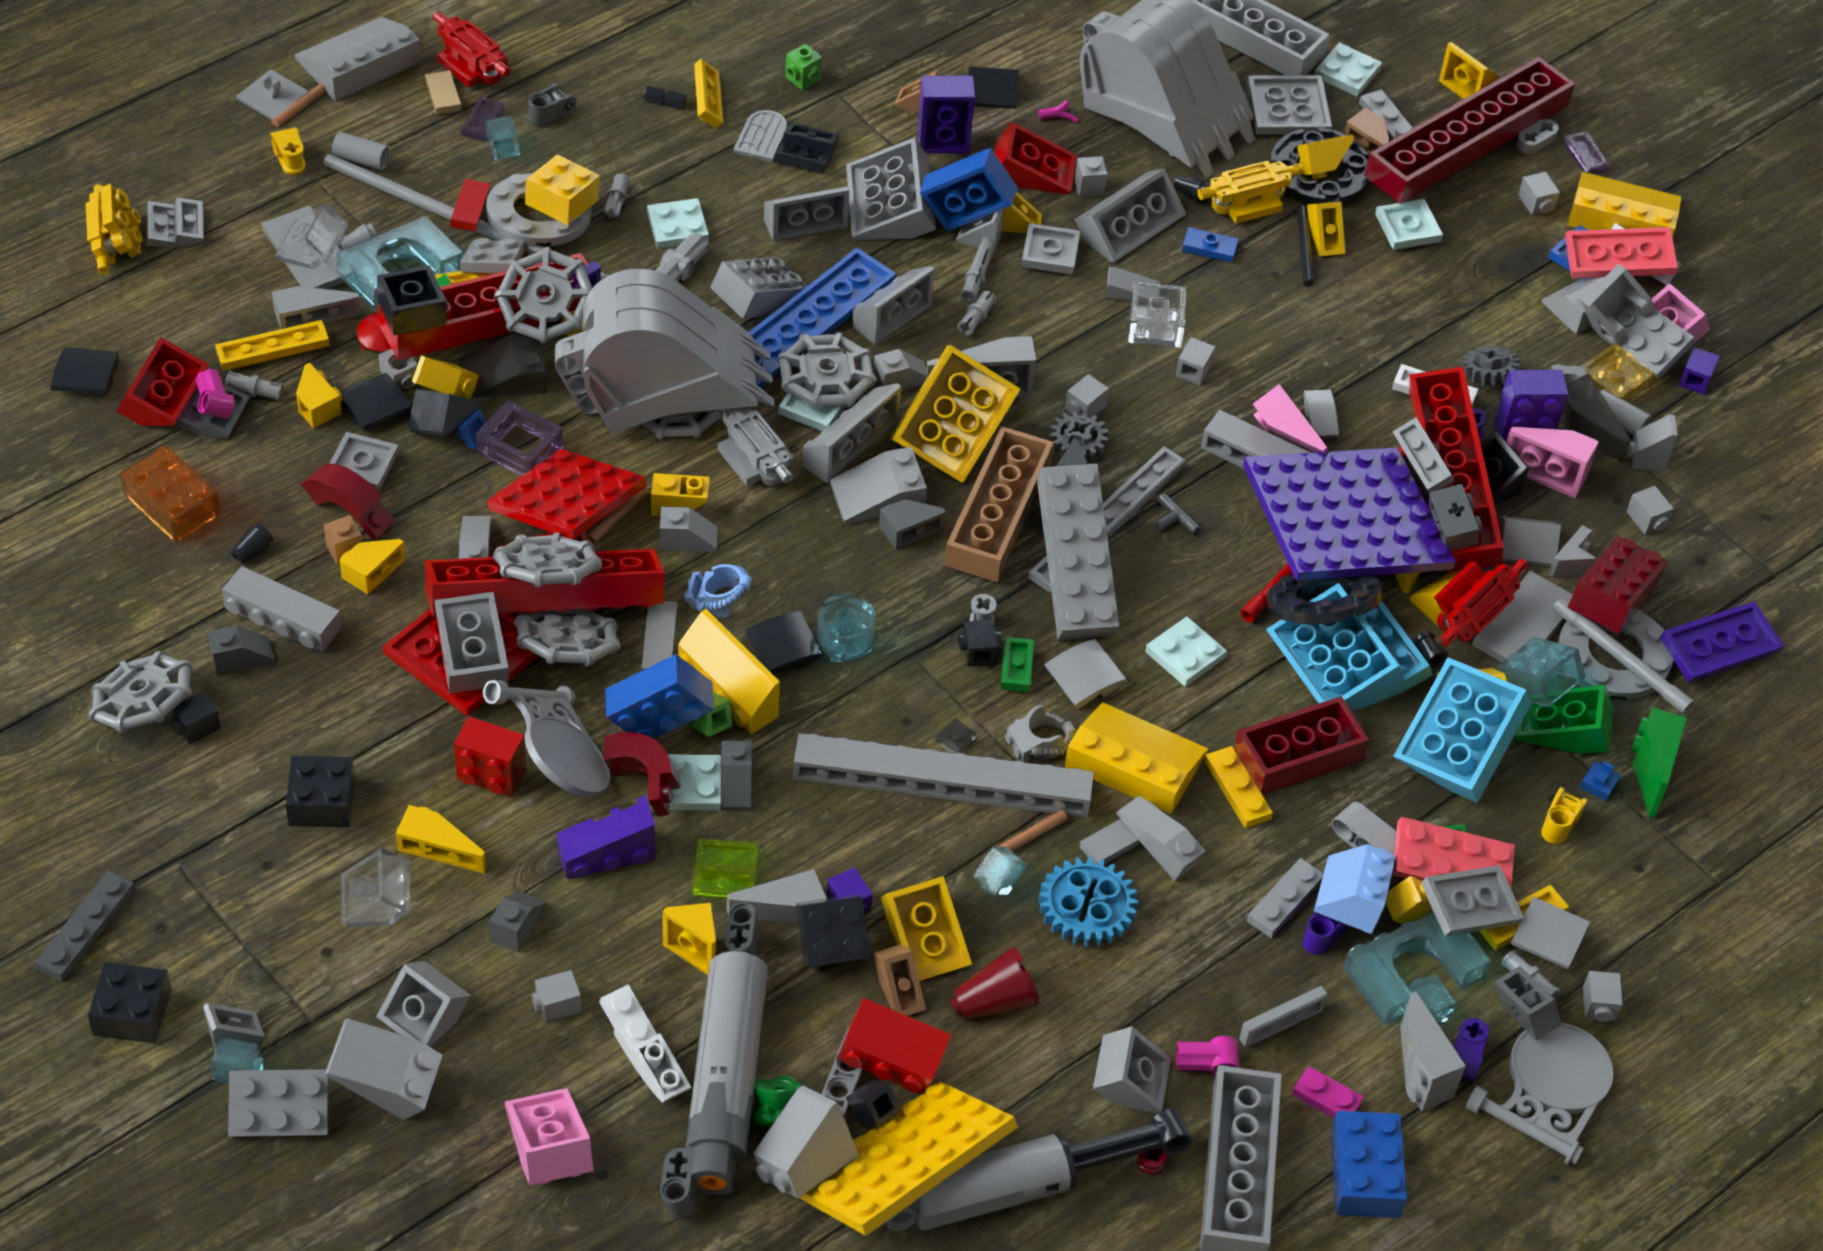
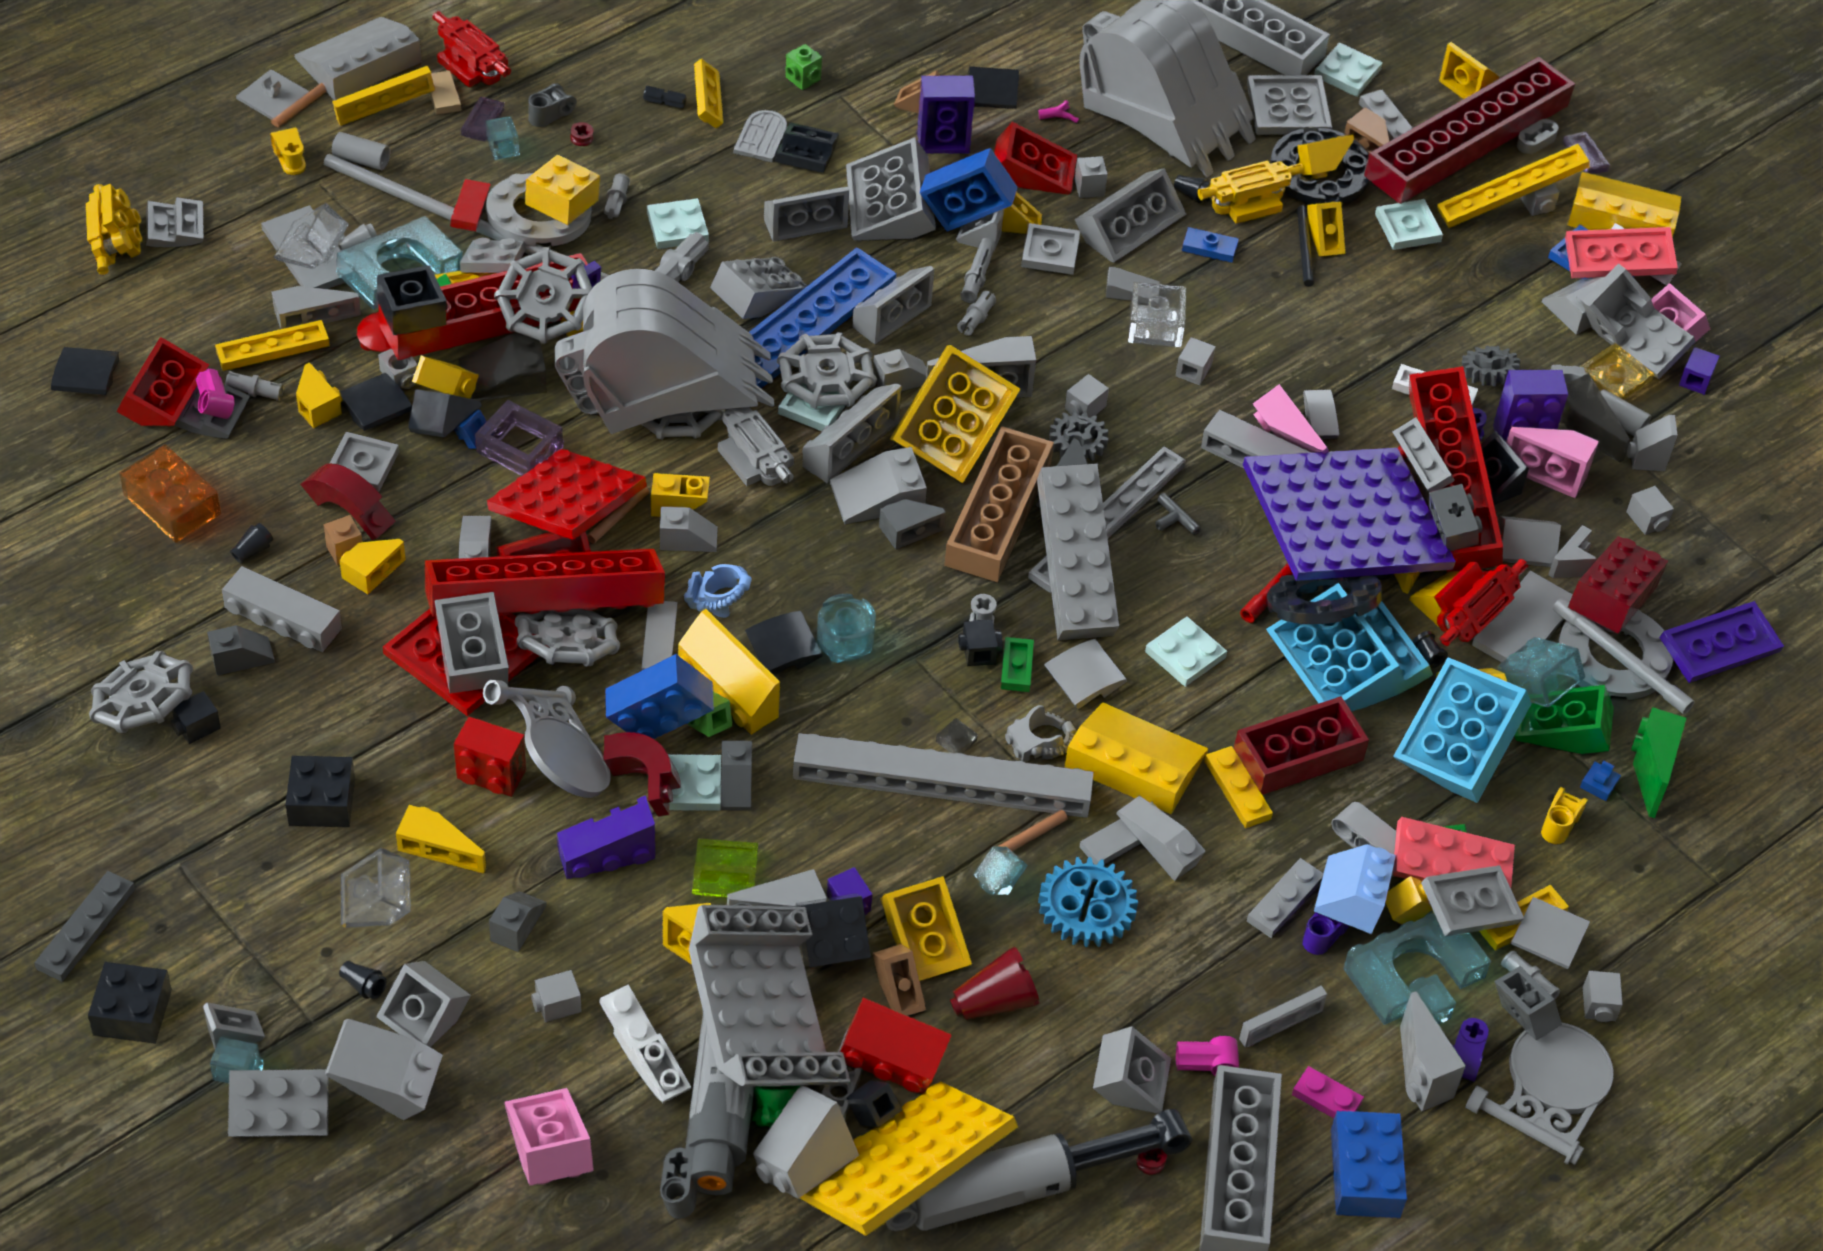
light grey plate [493,532,602,588] -> none
none -> yellow plate [332,66,435,126]
none -> black cone [339,961,387,999]
none -> dark red bush [570,122,594,146]
none -> light grey slope [689,905,850,1086]
none -> yellow plate [1437,144,1590,228]

